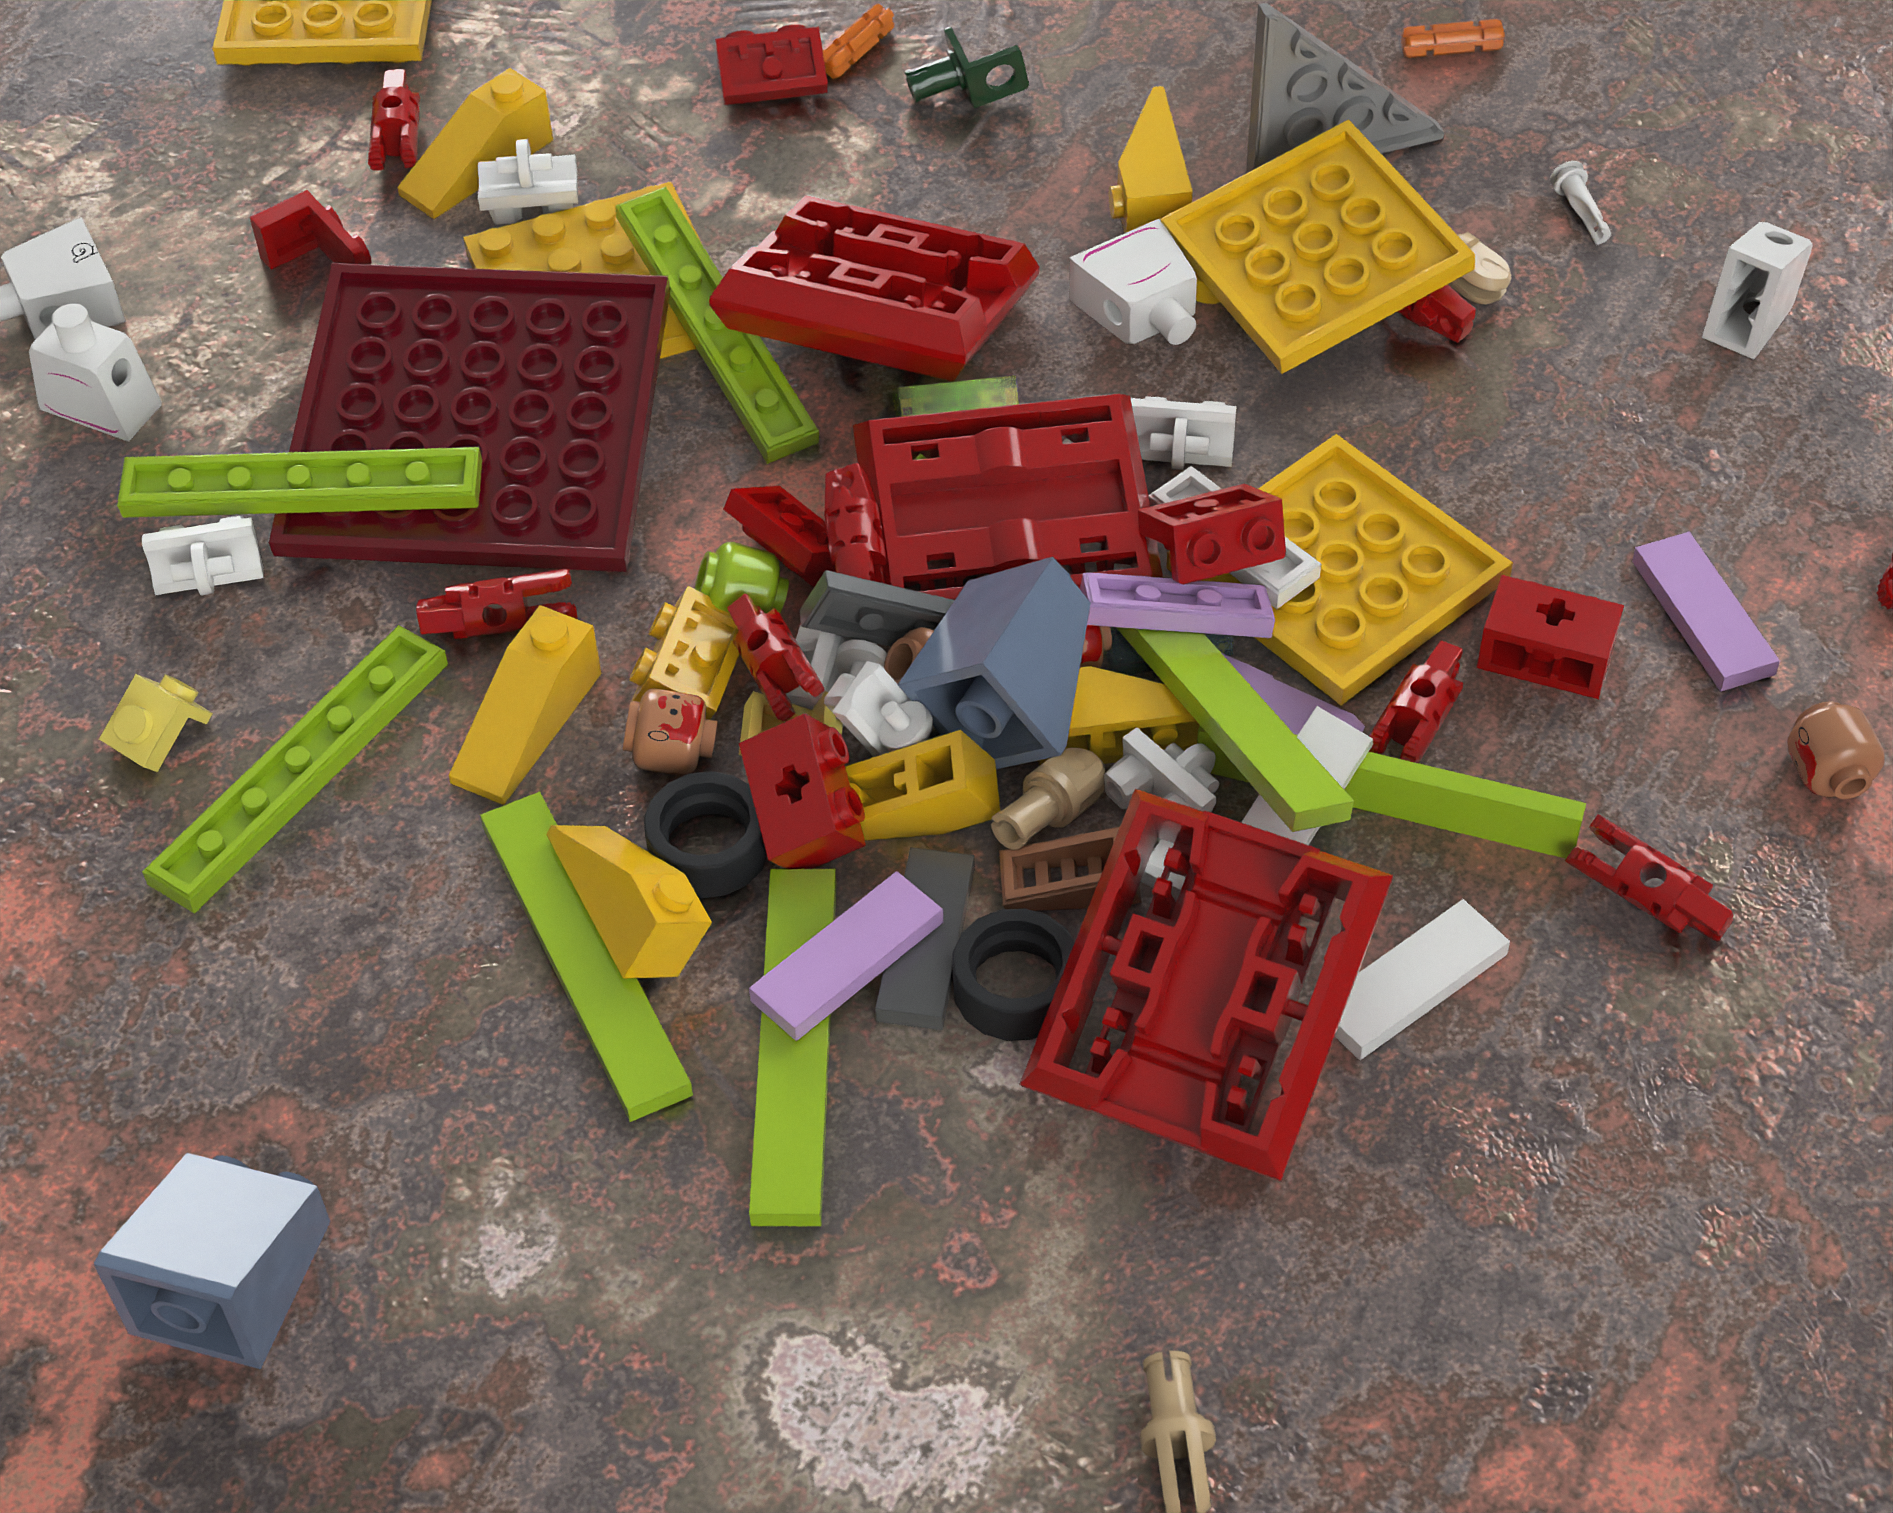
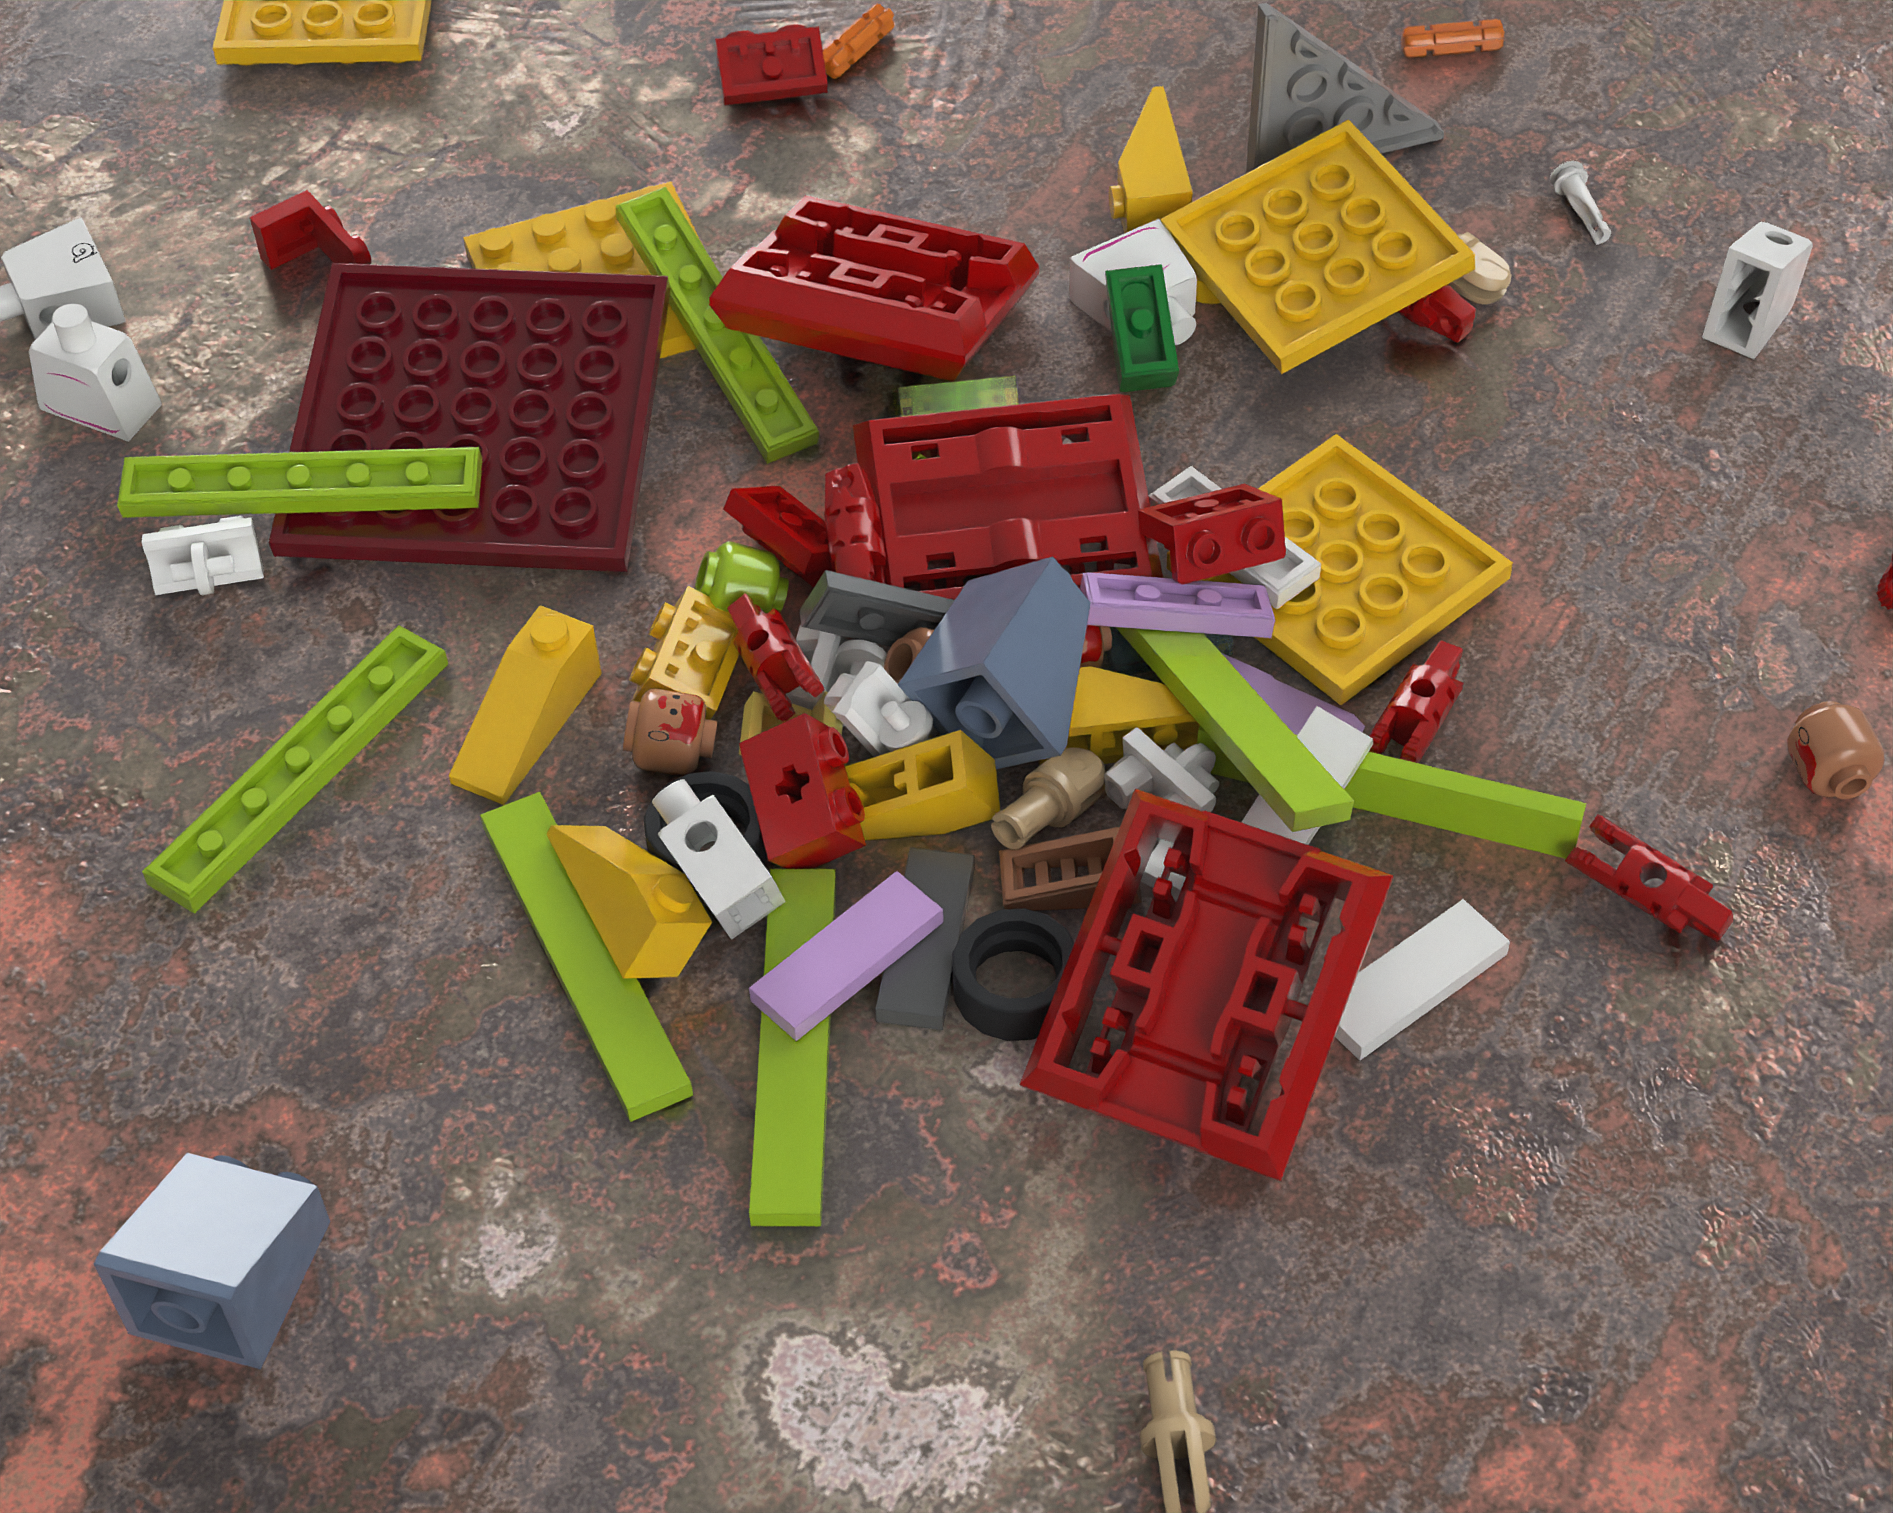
light yellow bracket [99,674,213,772] -> none
red hinge [368,69,420,171] -> none
yellow slope [397,68,554,219] -> none
red hinge [416,569,578,639] -> none
white hips [478,139,578,225] -> none
dark green bracket [904,26,1029,109] -> none
white hips [1131,396,1237,470] -> none
red brick [1477,575,1624,699] -> none
lavender tile [1632,531,1780,692] -> none
none -> white torso [652,779,786,940]
none -> green slope [1105,264,1179,392]

